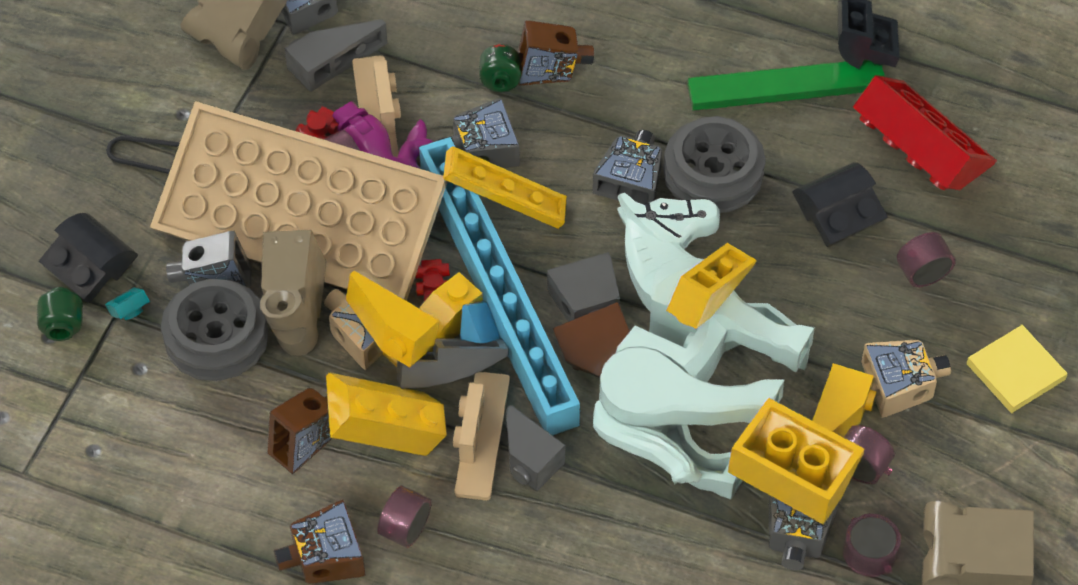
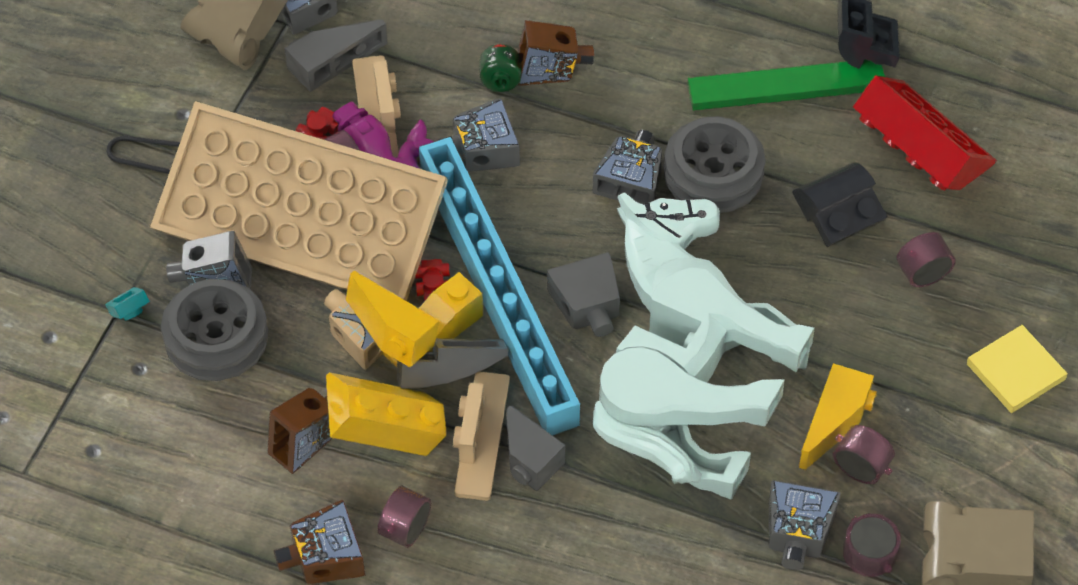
dark green head [37,287,83,341] -> none
black brick [39,213,139,304] -> none
dark tan piece [260,230,326,356] -> none
yellow tile [443,146,567,229] -> none
dark azure slope [460,301,500,344] -> none
reddish brown slope [553,302,630,378] -> none
yellow slope [666,243,757,329] -> none
yellow slope [728,398,865,525] -> none
torso [861,340,951,418] -> none

